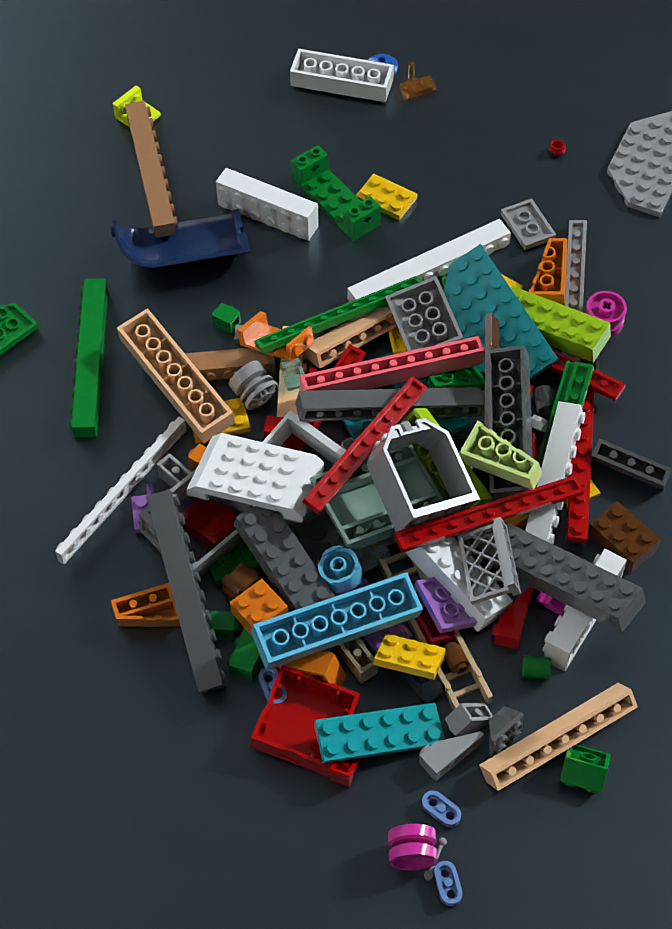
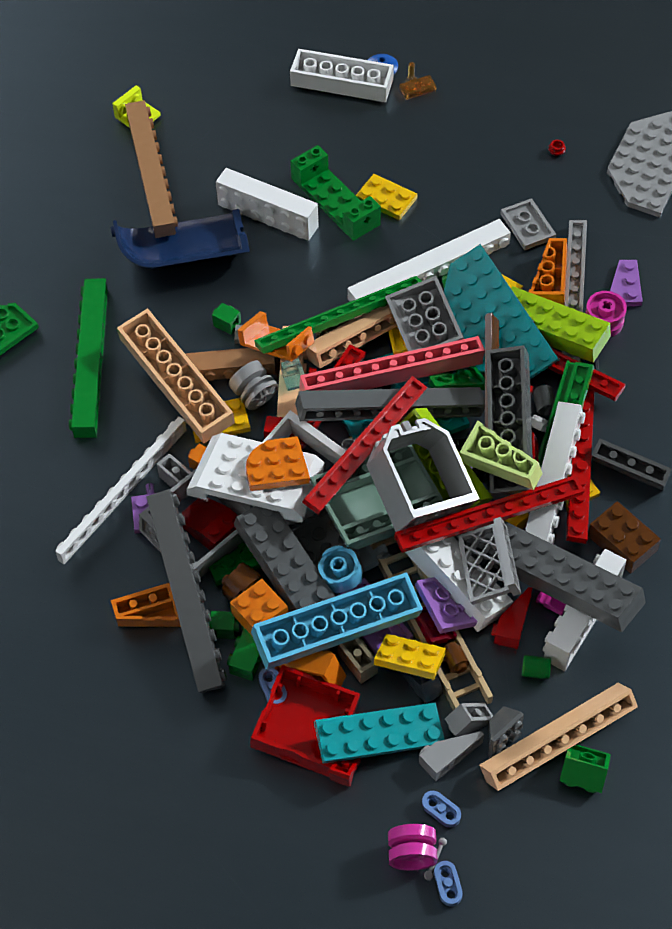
none -> orange plate [246,436,310,491]
none -> medium lavender wing [610,260,643,306]

